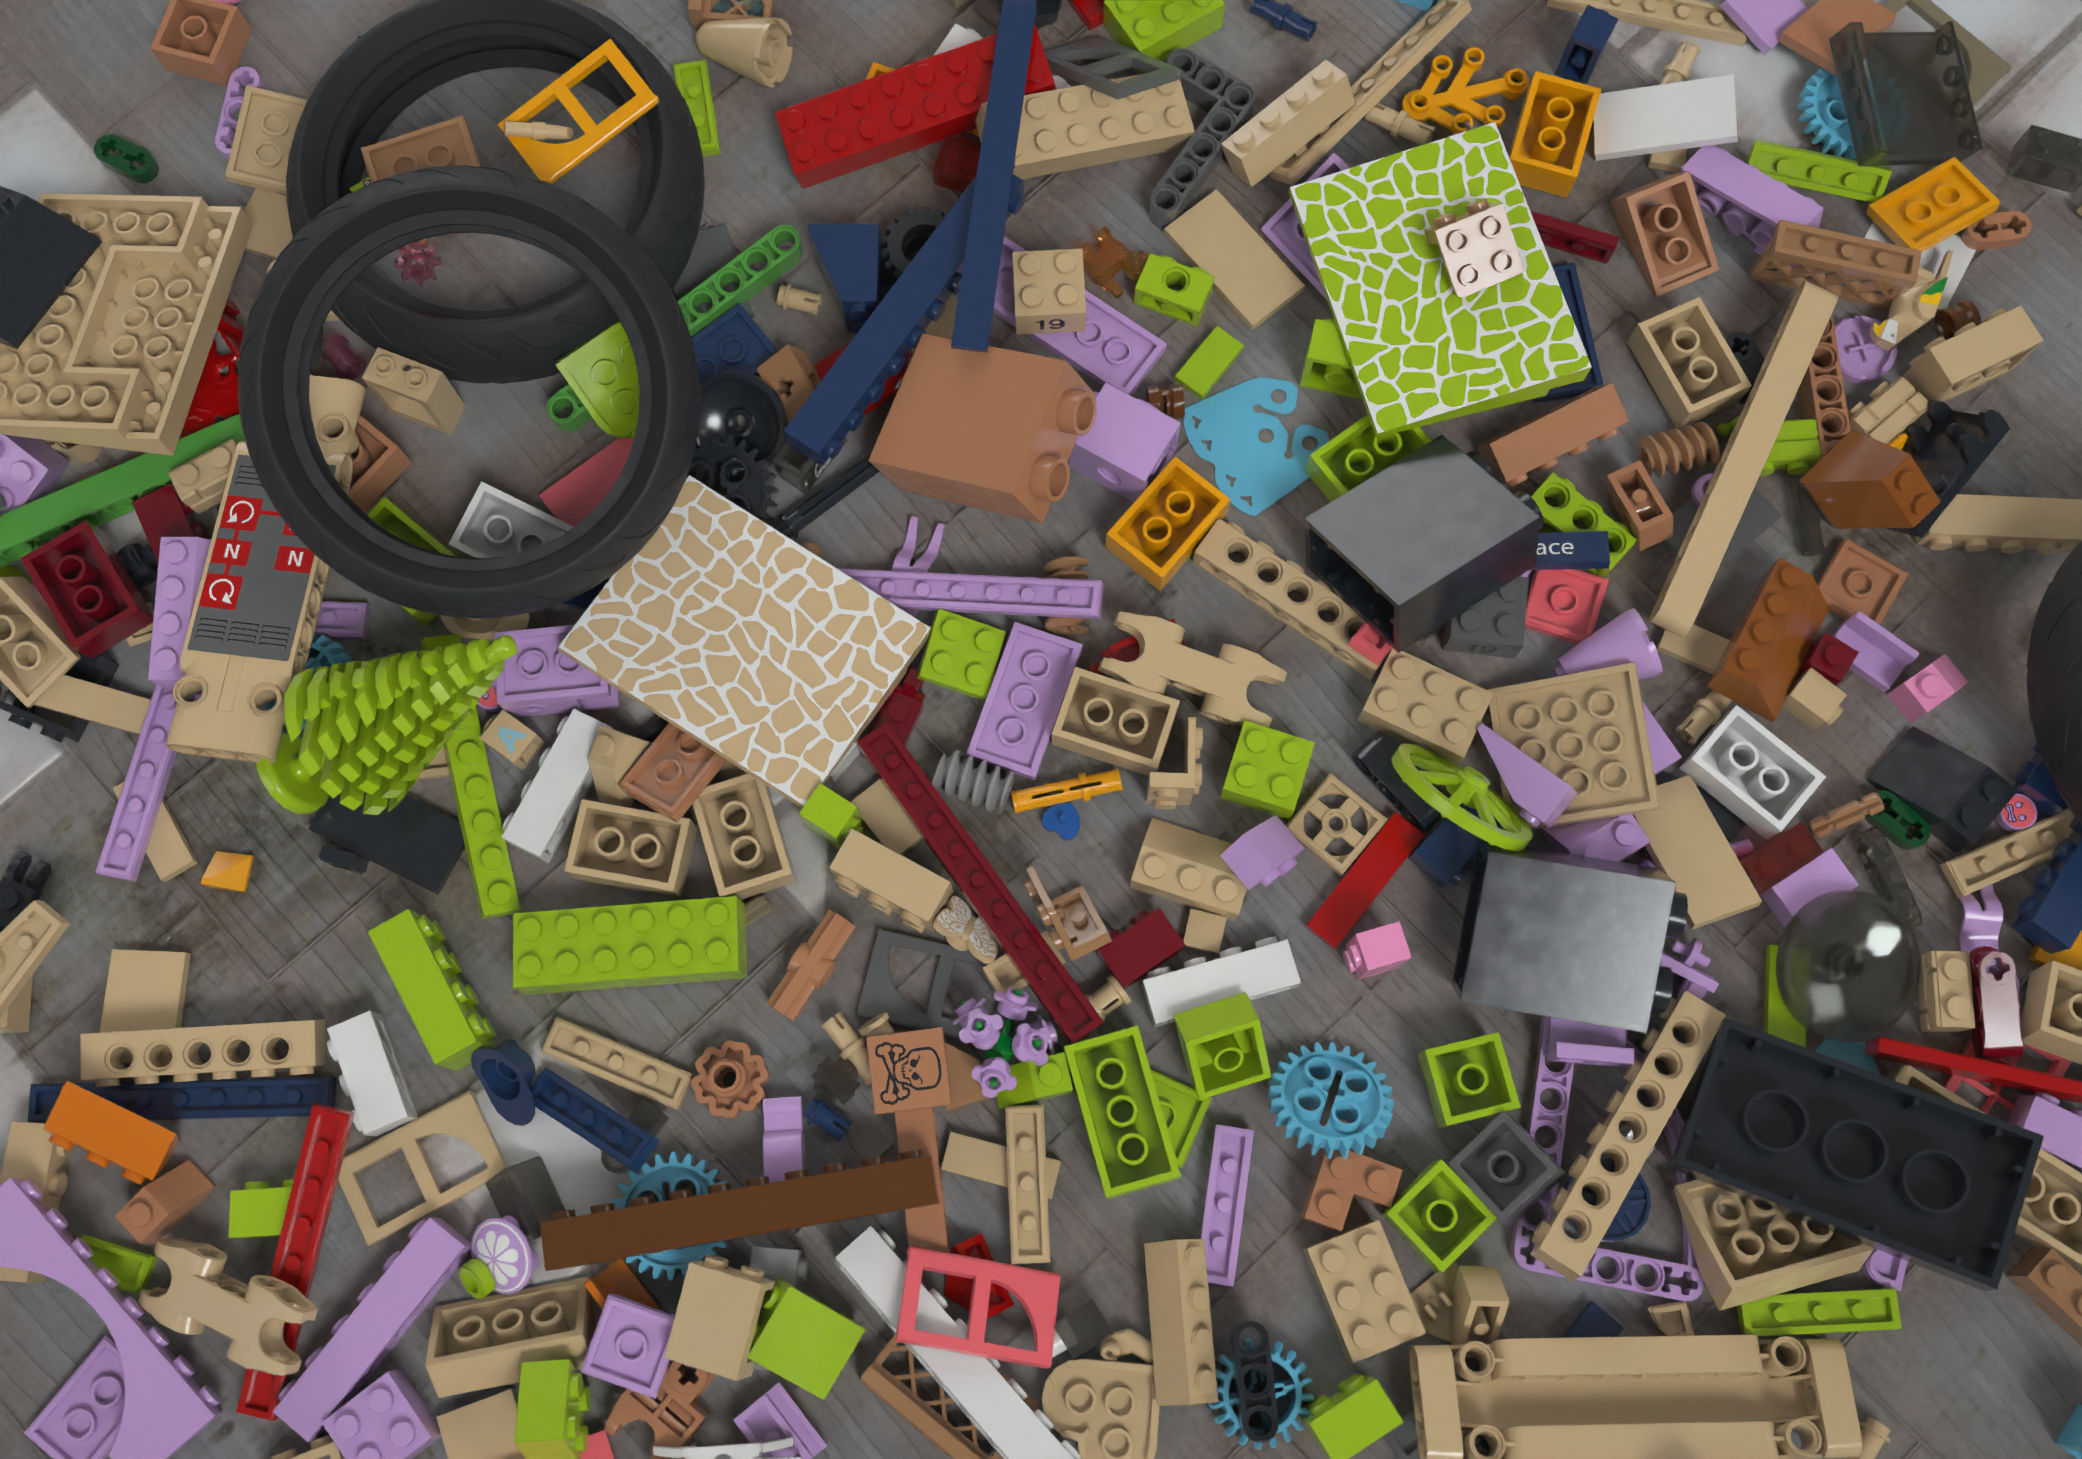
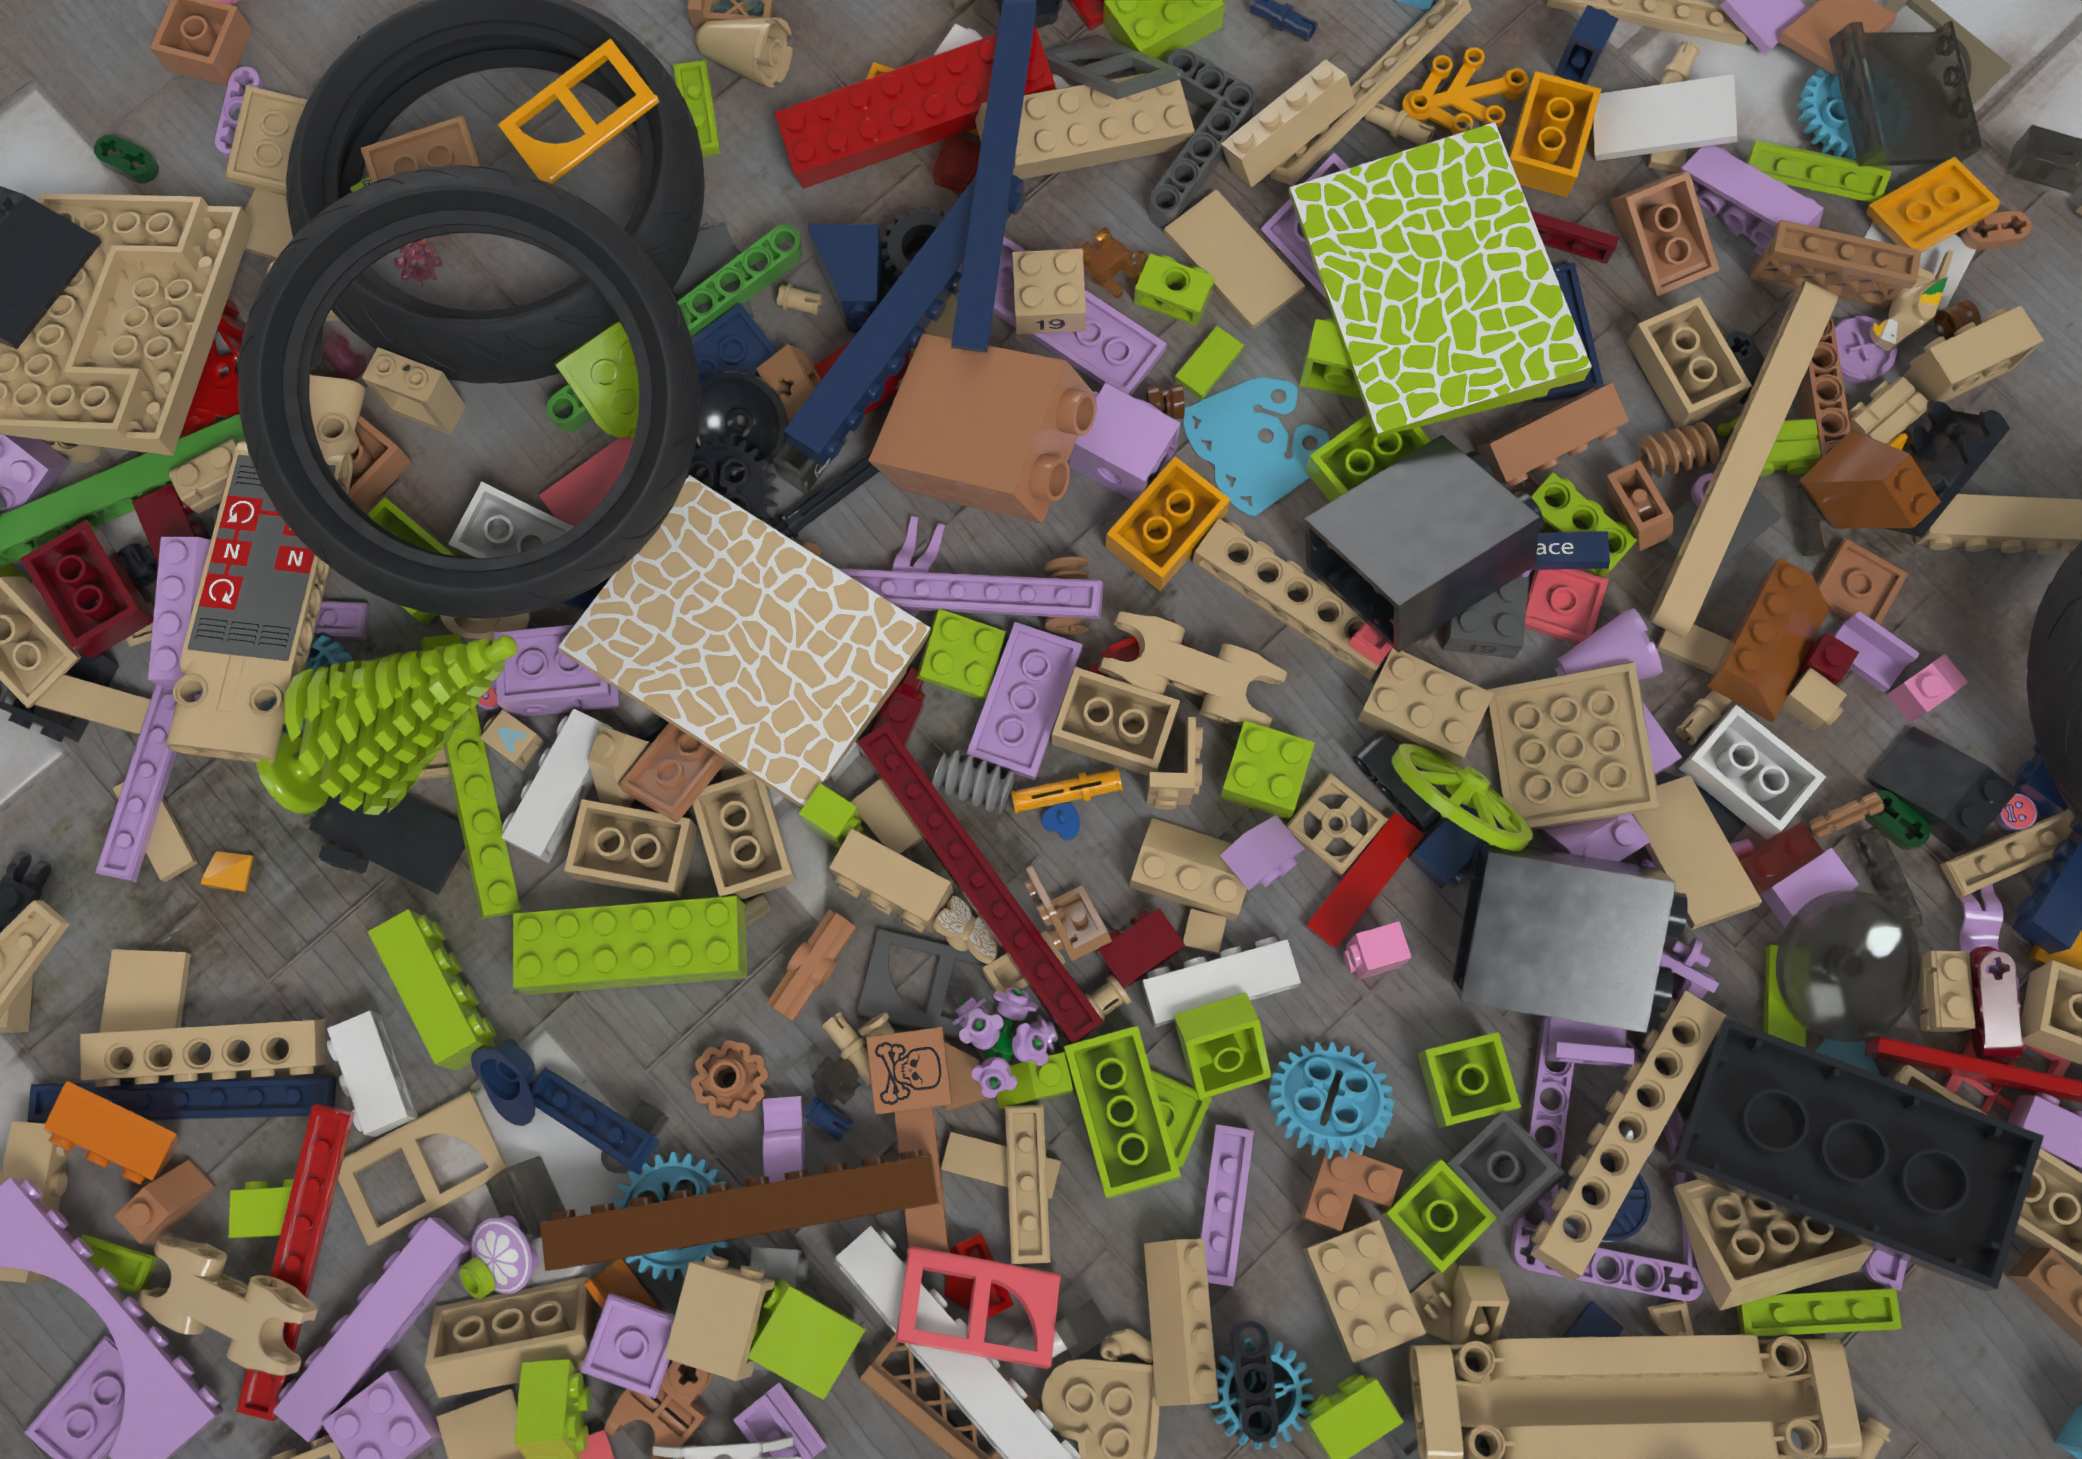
tan piece [504,121,574,141] -> none
tan tile [540,1017,695,1110] -> none
bracket [1424,199,1523,297] -> none
lavender slope [1477,723,1577,828] -> none

